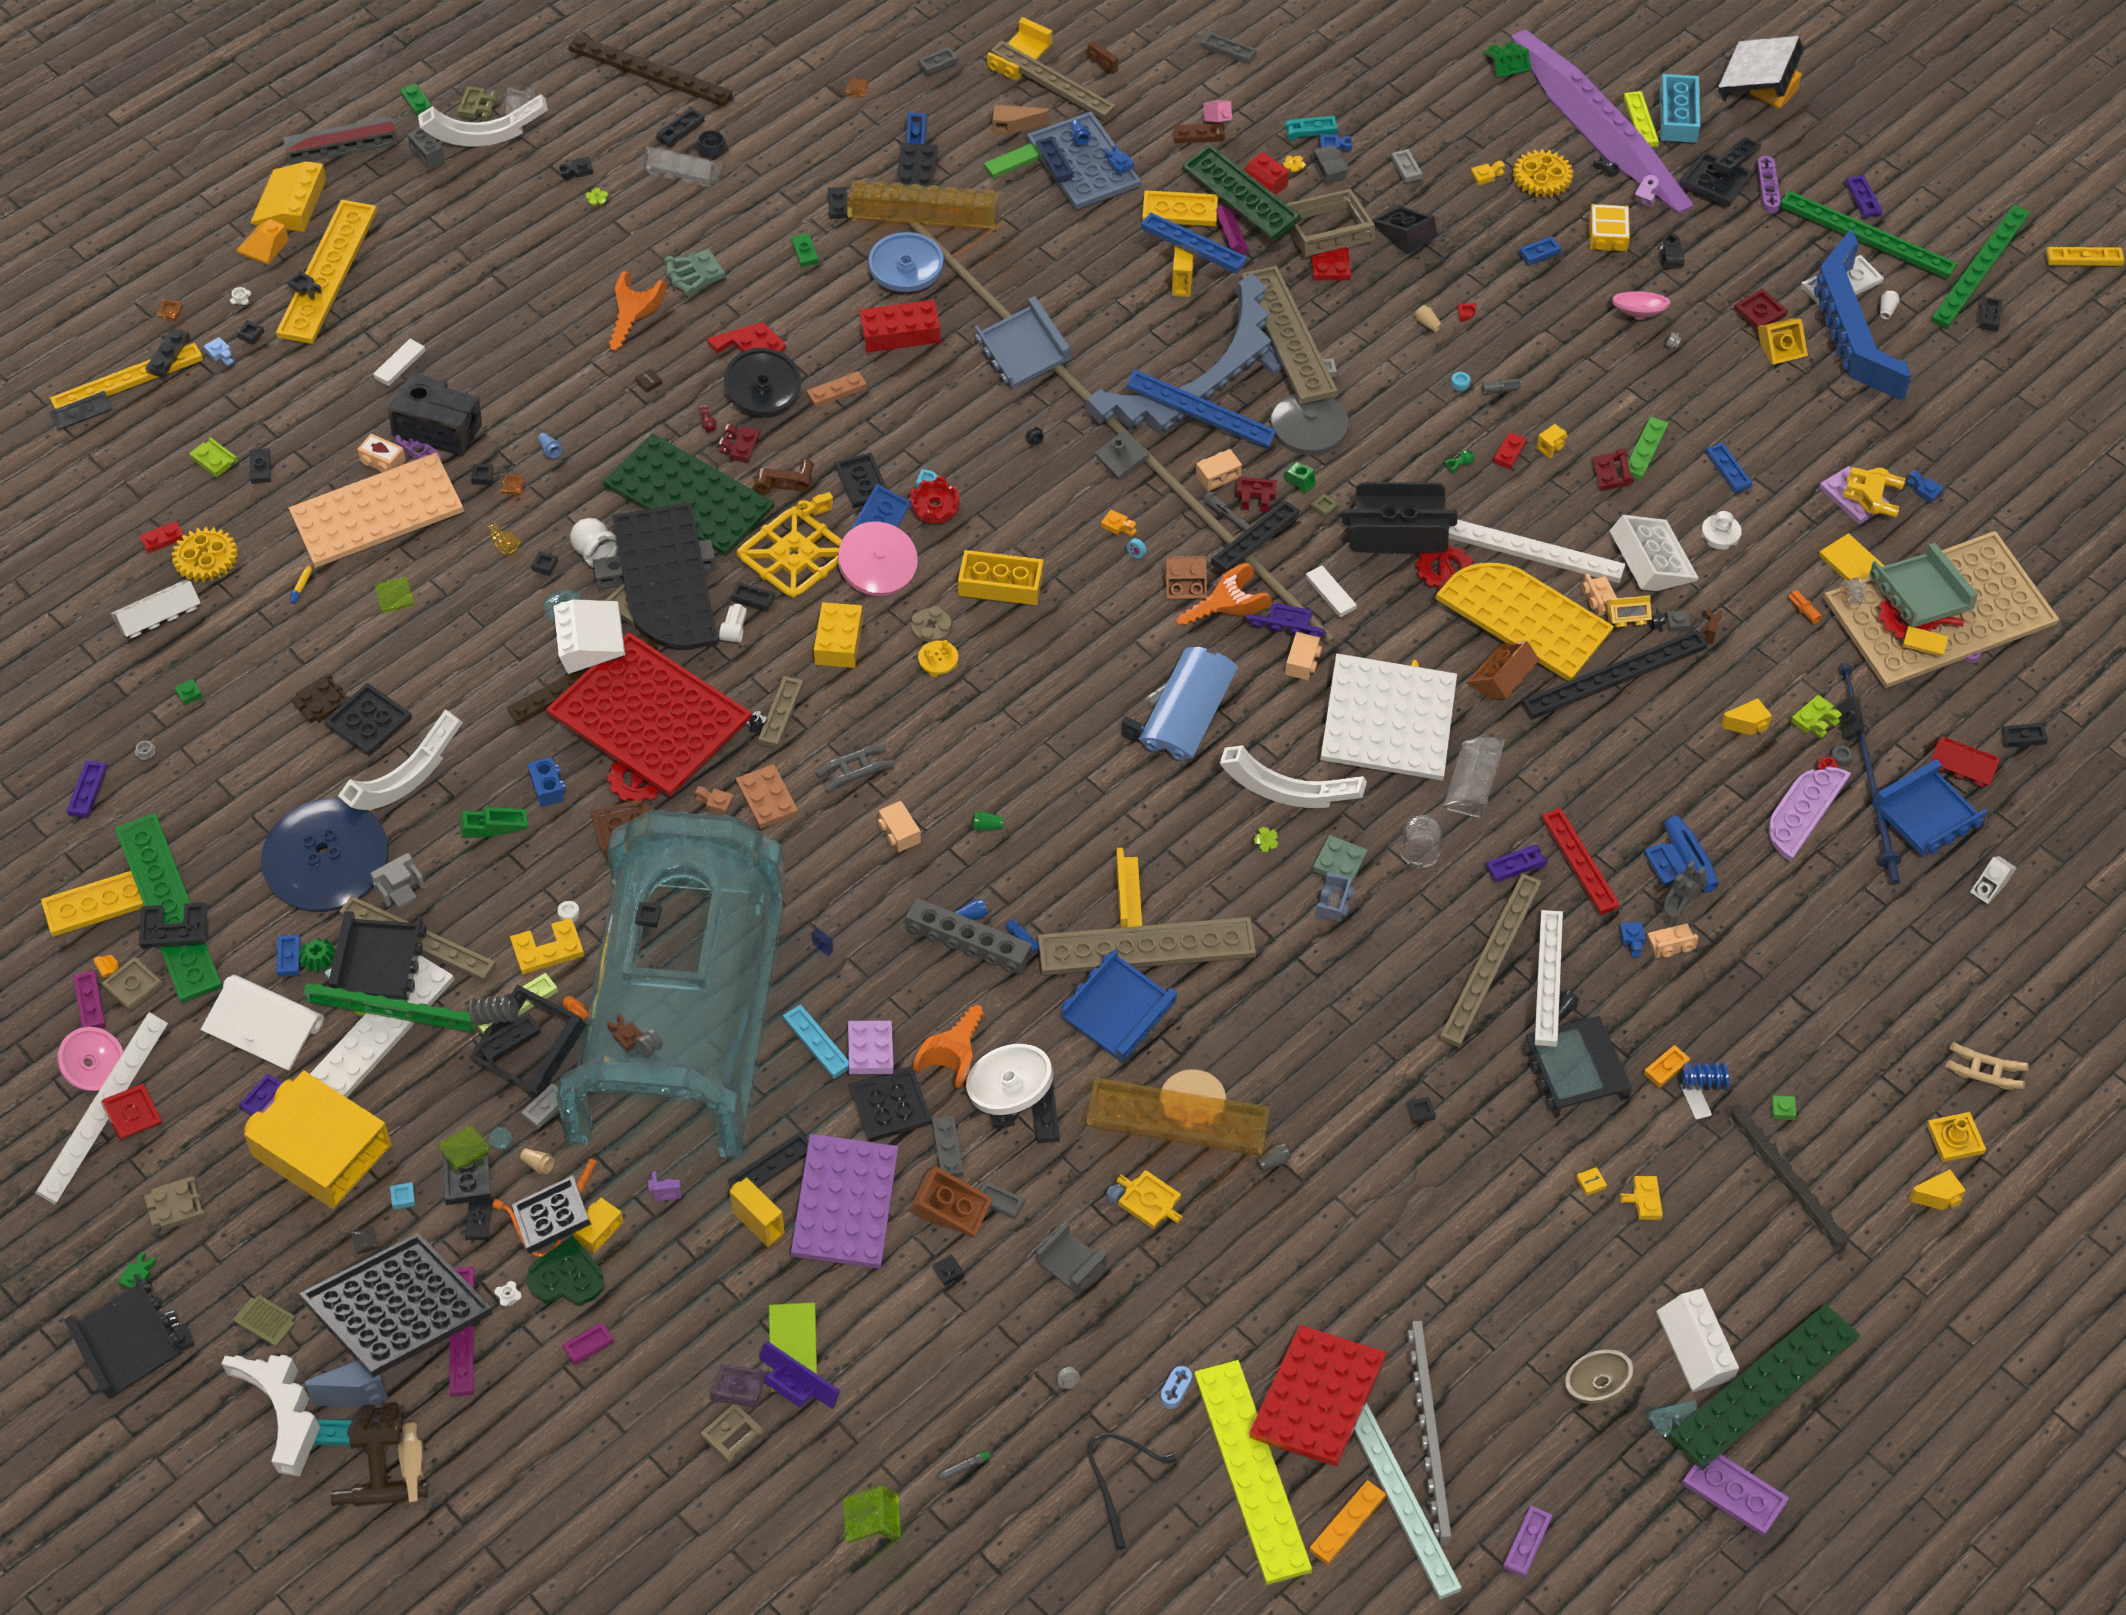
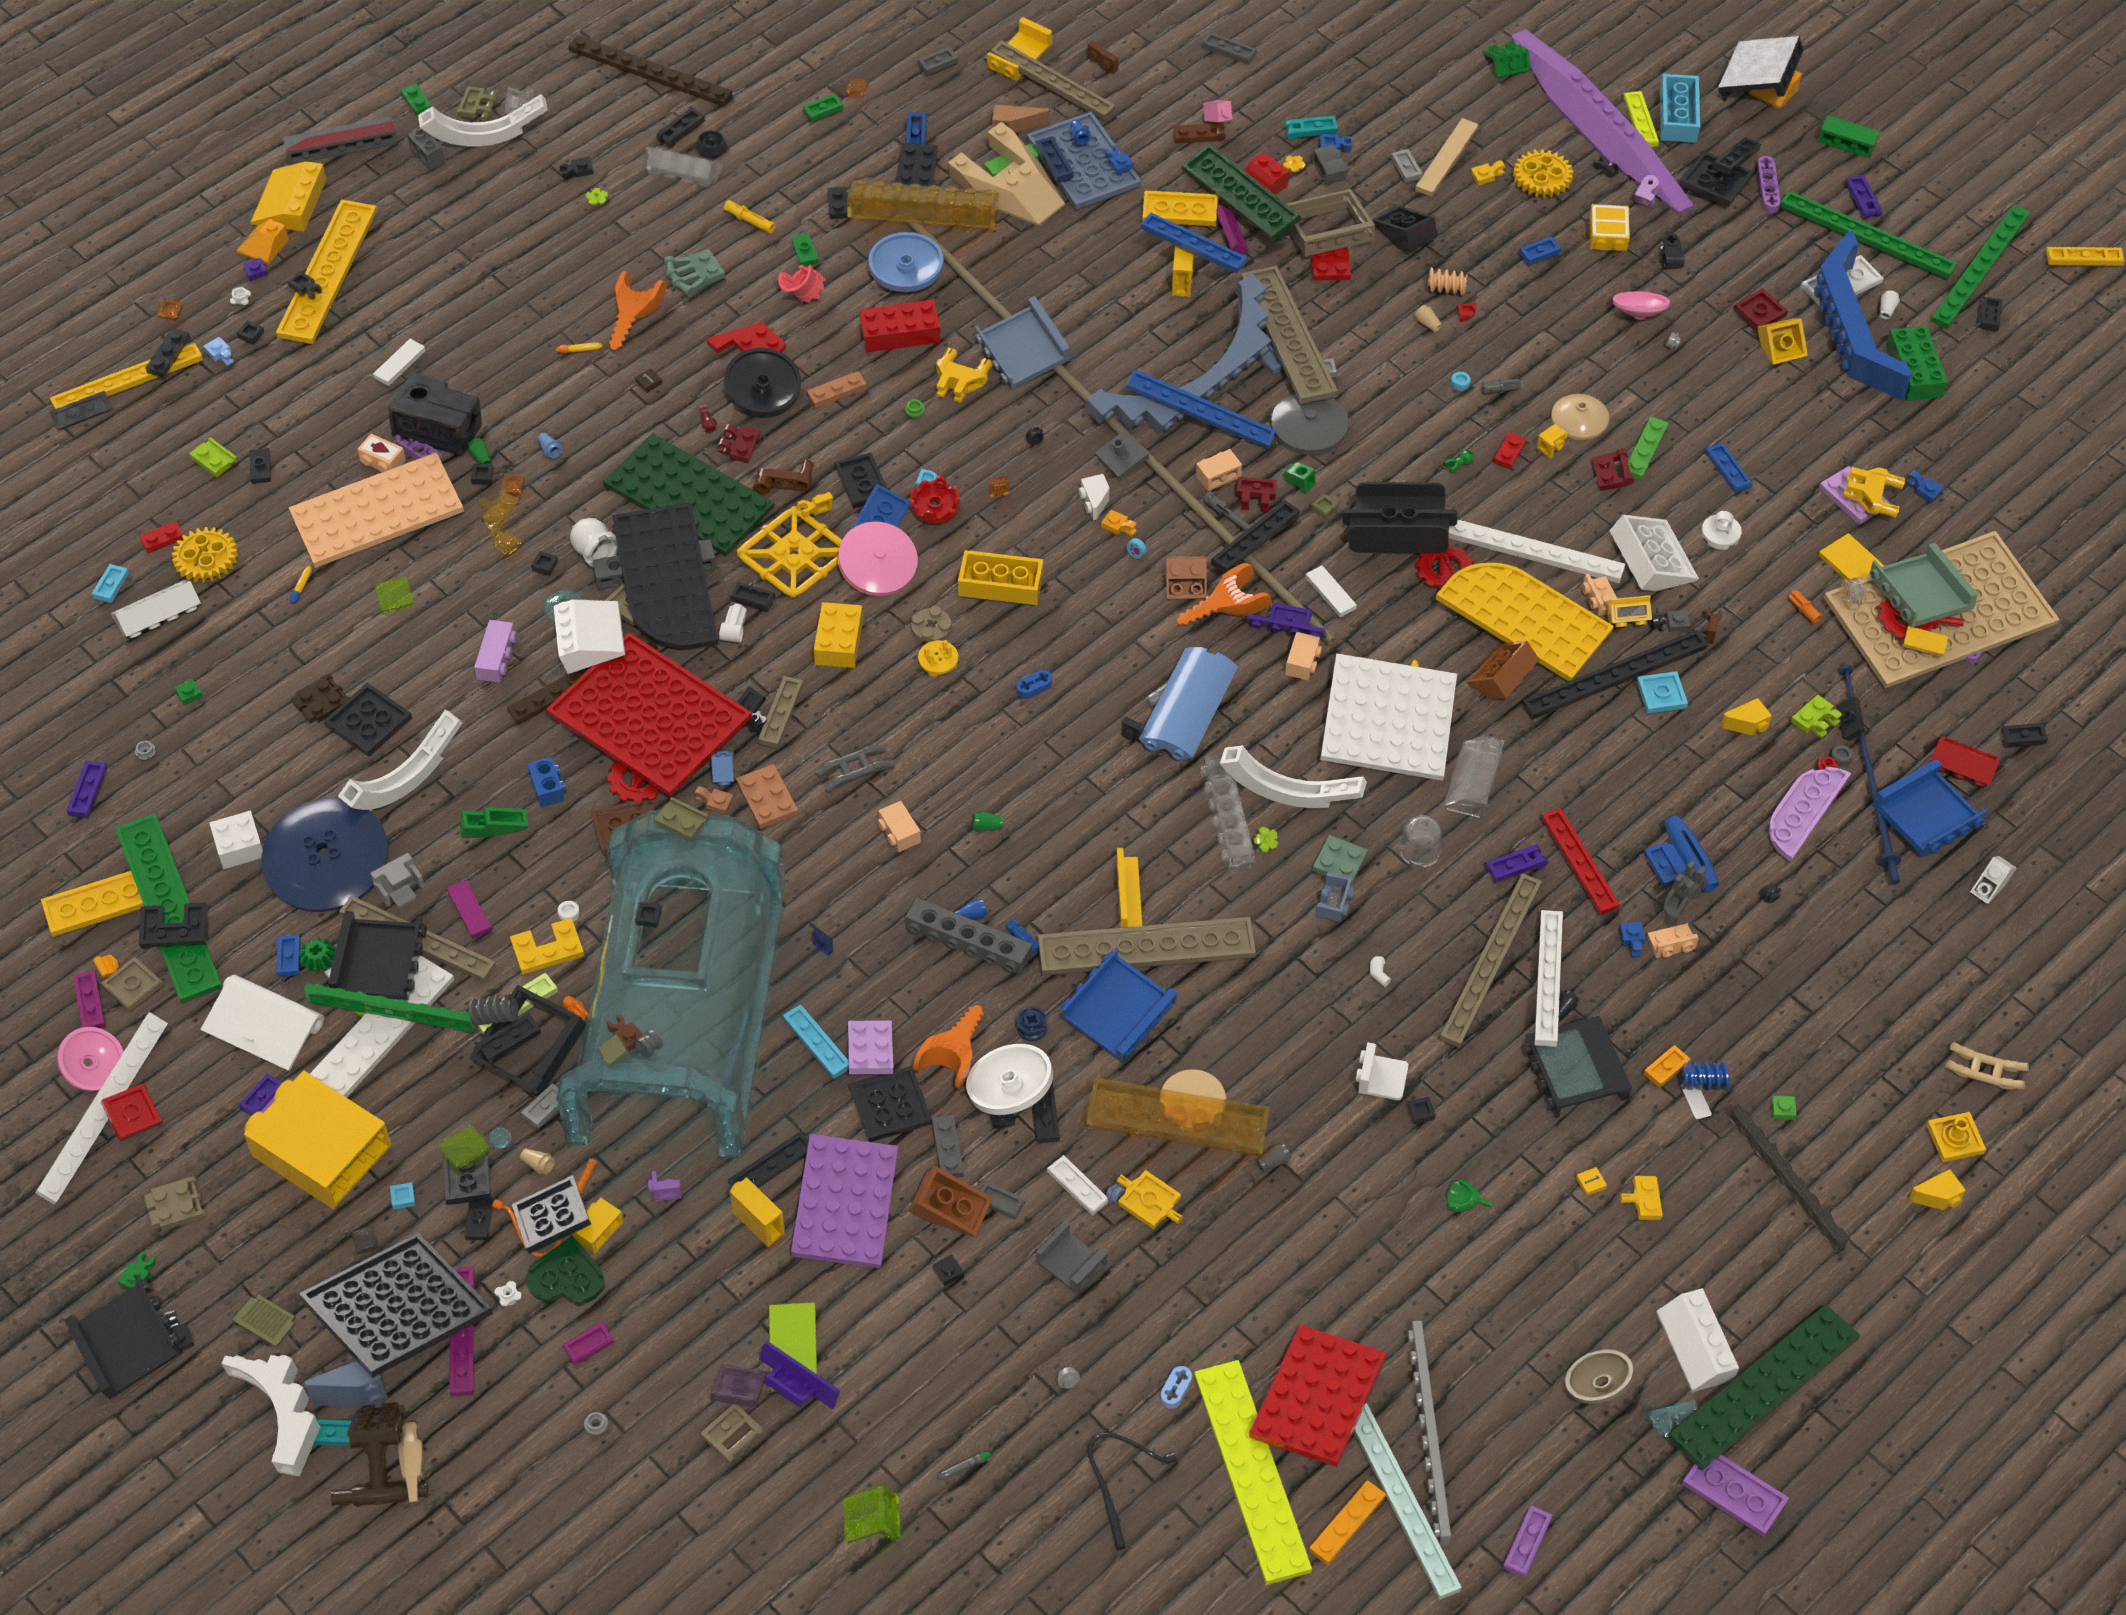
none -> medium azure plate [92,564,129,603]
none -> white brick [209,811,263,869]
none -> dark purple plate [243,258,268,281]
none -> magenta tile [447,880,492,939]
none -> green cone [468,438,492,464]
none -> lavender brick [474,620,517,683]
none -> clear yellow plate [478,491,520,530]
none -> yellow piece [556,343,603,354]
none -> light grey plate [584,1412,608,1435]
none -> olive tile [598,1034,630,1067]
none -> olive plate [654,797,709,842]
none -> medium blue slope [711,750,735,785]
none -> yellow pin [724,200,775,234]
none -> black bracket [733,686,766,714]
none -> coral hat [778,265,826,303]
none -> green plate [803,94,844,122]
none -> bright green plate [905,400,925,418]
none -> yellow connector [935,348,993,403]
none -> tan wedge [948,122,1065,226]
none -> clear orange plate [989,476,1009,497]
none -> blue beam [1016,670,1052,699]
none -> dark blue wheel [1017,1007,1047,1041]
none -> white tile [1047,1155,1109,1216]
none -> white slope [1078,474,1109,520]
none -> clear brick [1200,754,1254,869]
none -> white bracket [1356,1042,1408,1100]
none -> white arm [1370,956,1391,987]
none -> tan tile [1415,118,1479,197]
none -> light nougat piece [1428,268,1468,296]
none -> green piece [1447,1179,1492,1212]
none -> tan dish [1551,394,1609,440]
none -> medium azure plate [1637,671,1688,714]
none -> black plate [1761,884,1781,903]
none -> green brick [1818,115,1880,158]
none -> green brick [1886,326,1948,401]

